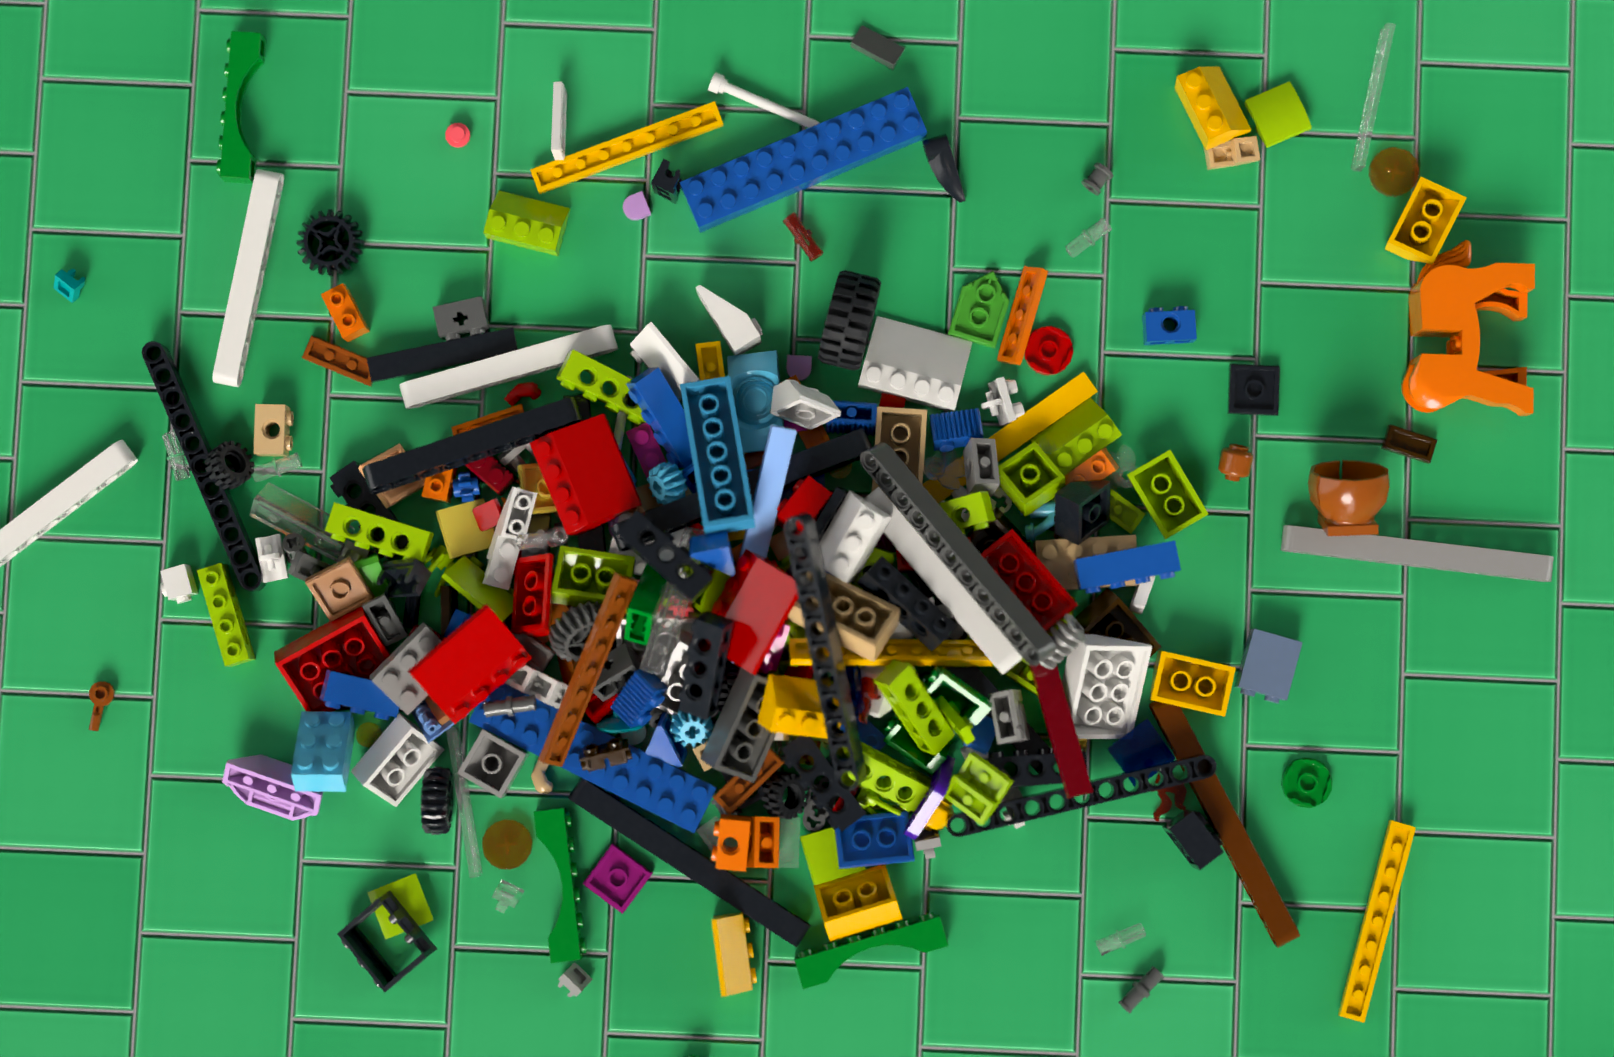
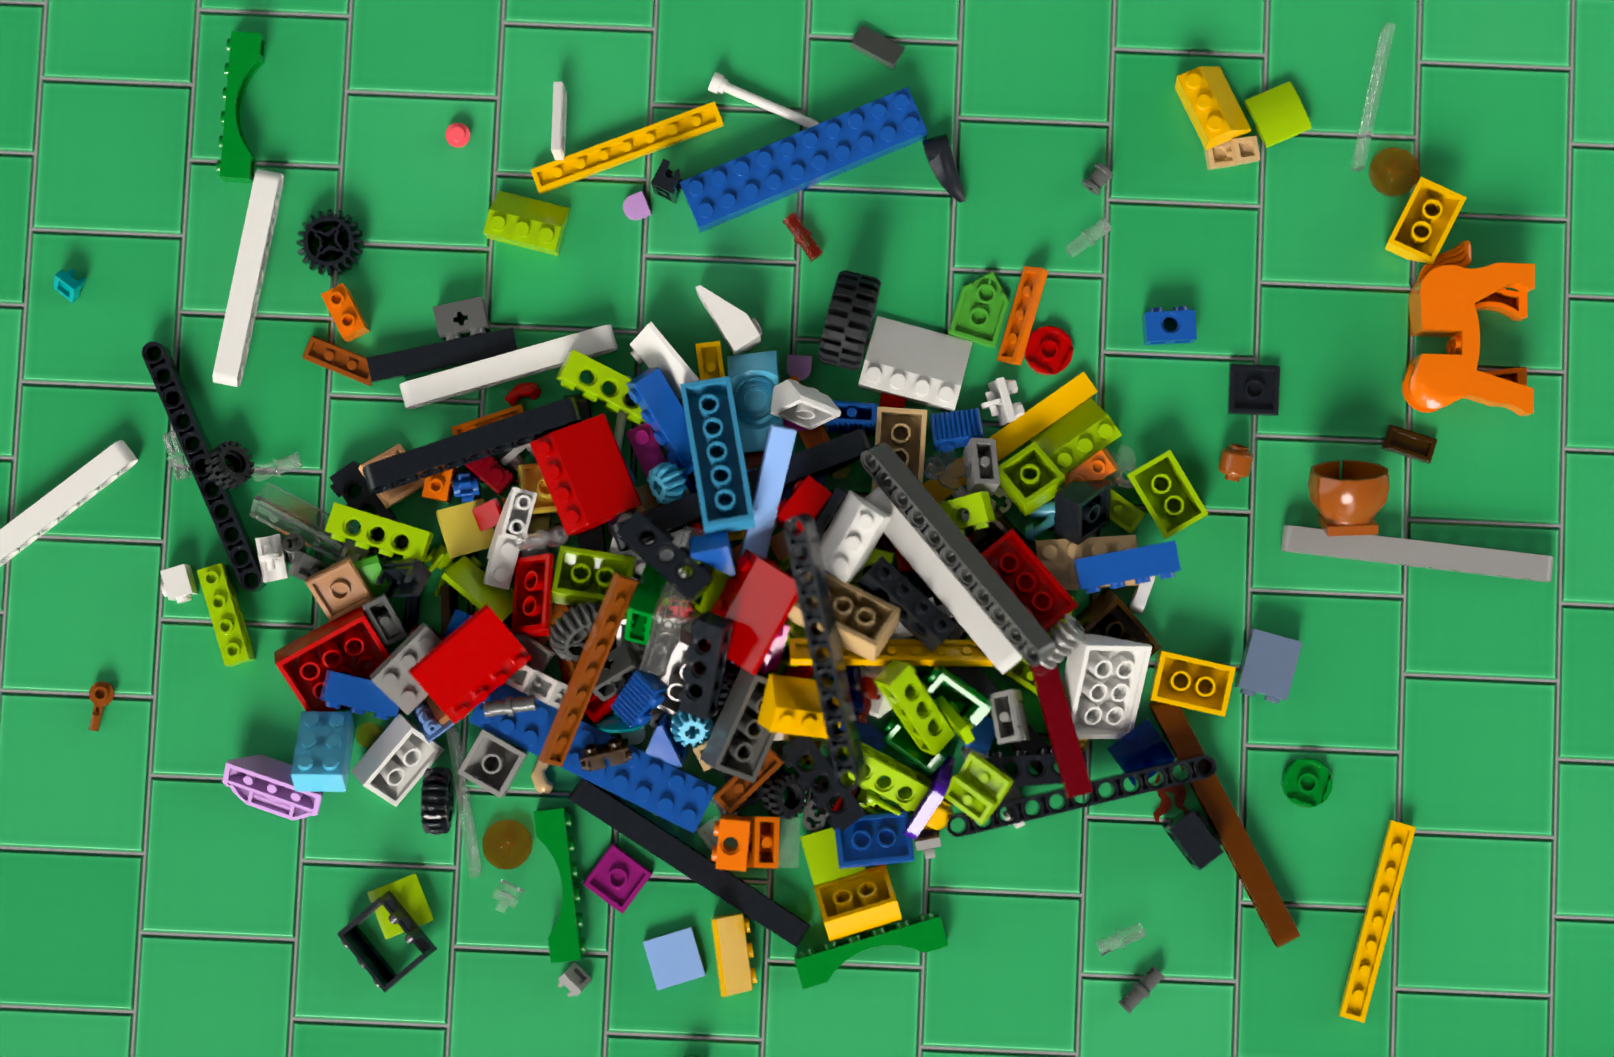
tan brick [254,404,294,457] -> none
none -> light blue tile [643,927,706,991]

